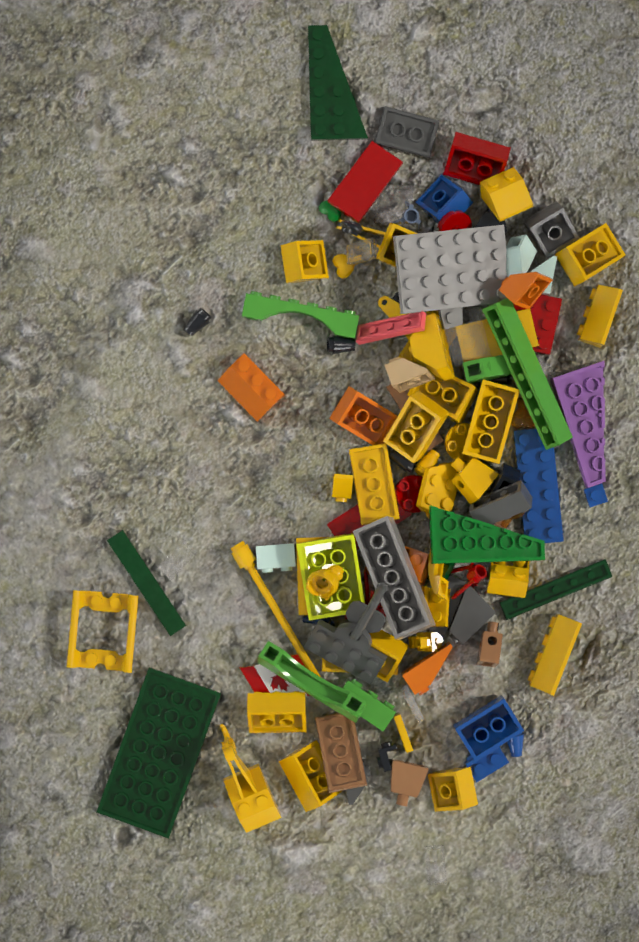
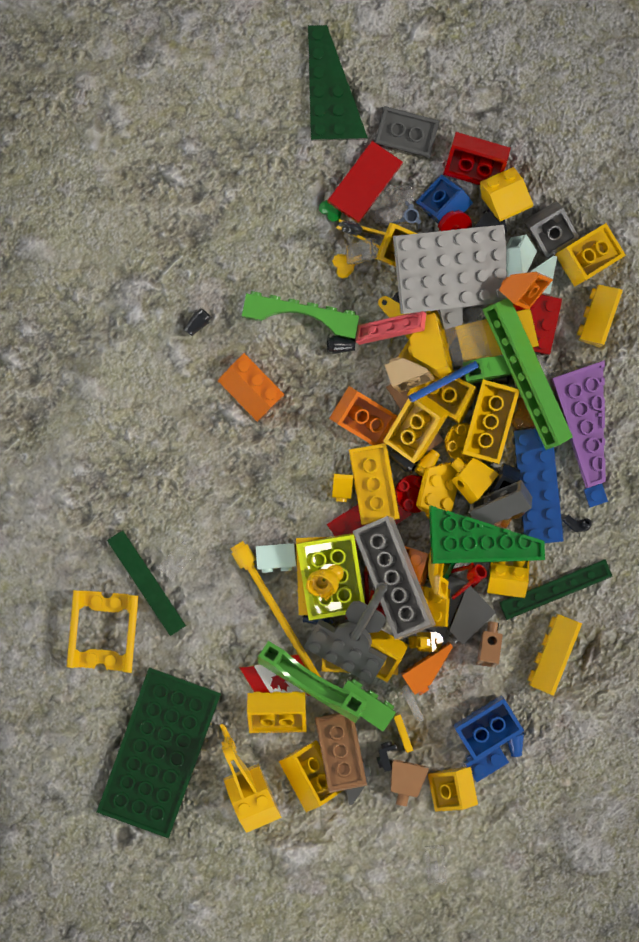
yellow slope [280,240,329,283] -> none
none -> blue bar [408,361,478,402]
none -> black arm [562,514,592,532]

